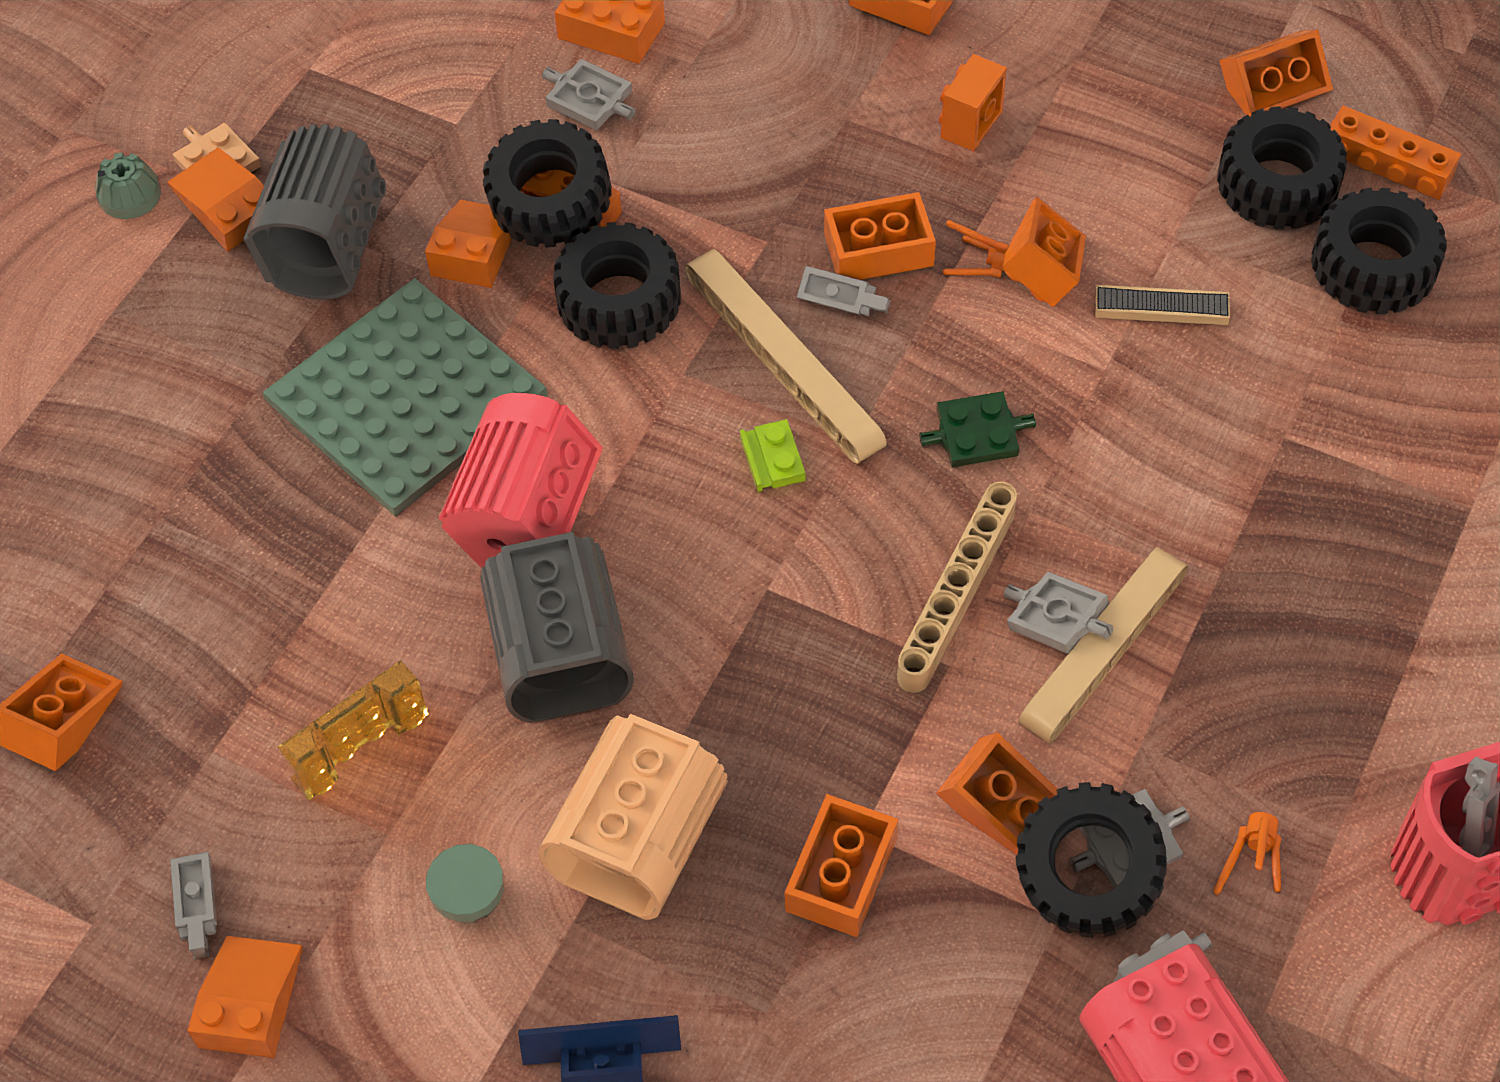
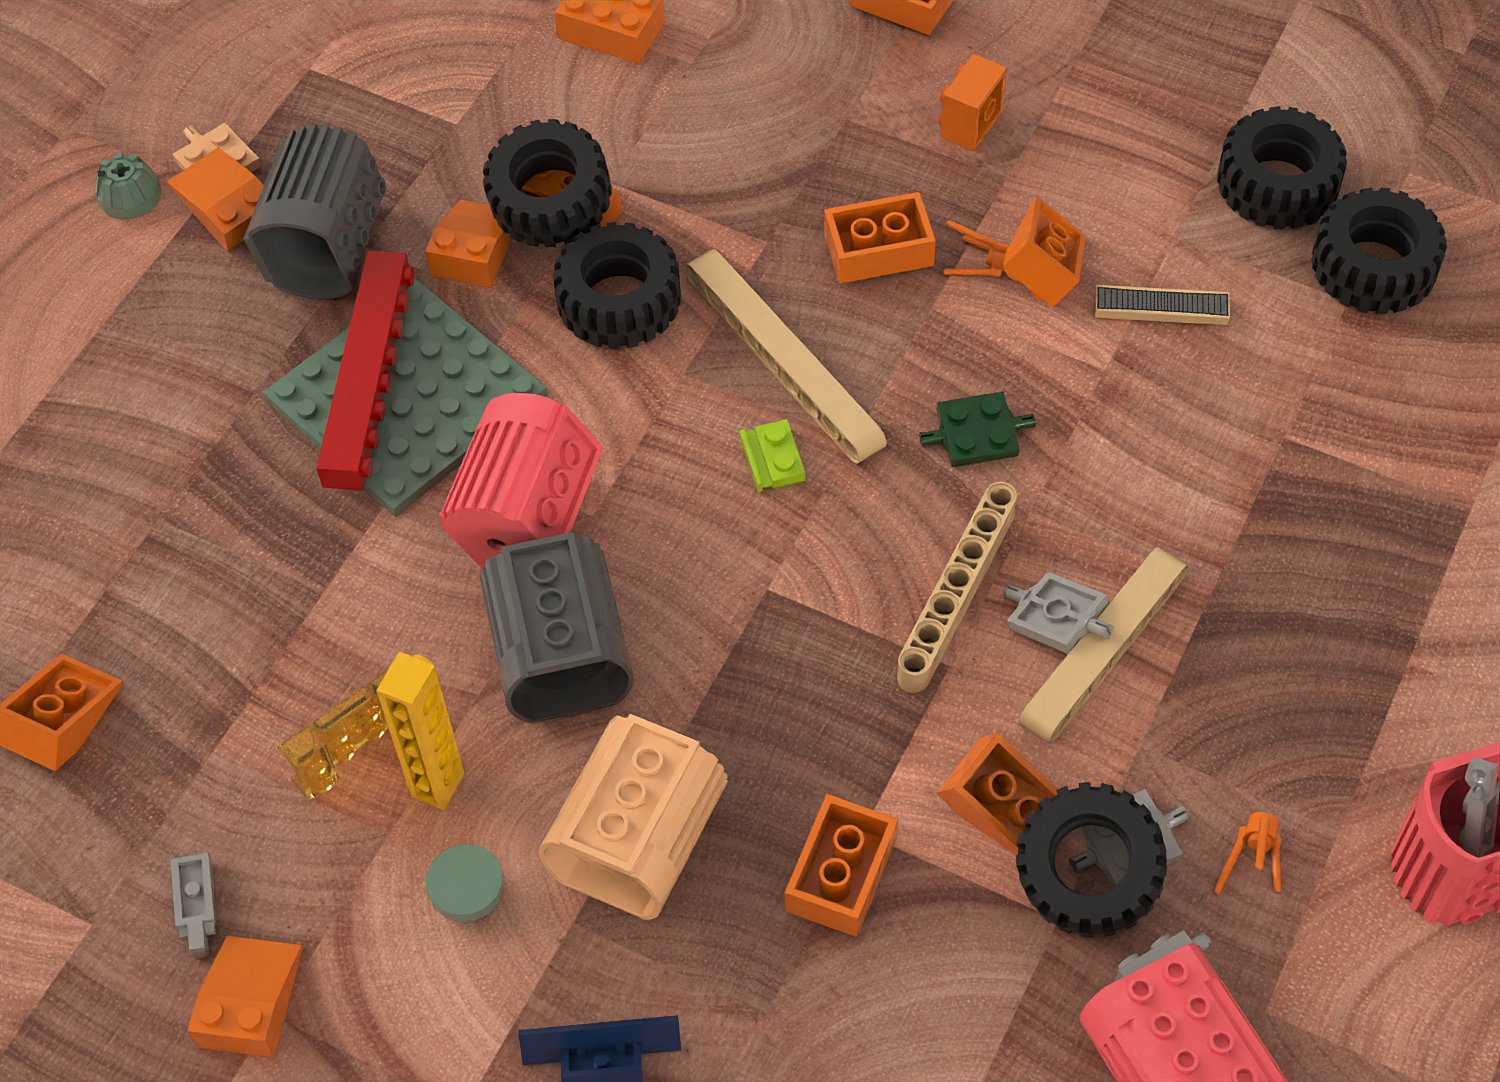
light grey plate [542,59,636,130] -> none
light grey hinge [797,266,891,316] -> none
orange slope [1219,29,1333,117] -> none
orange brick [1330,105,1462,200] -> none
none -> red brick [316,251,415,491]
none -> yellow brick [376,652,465,810]

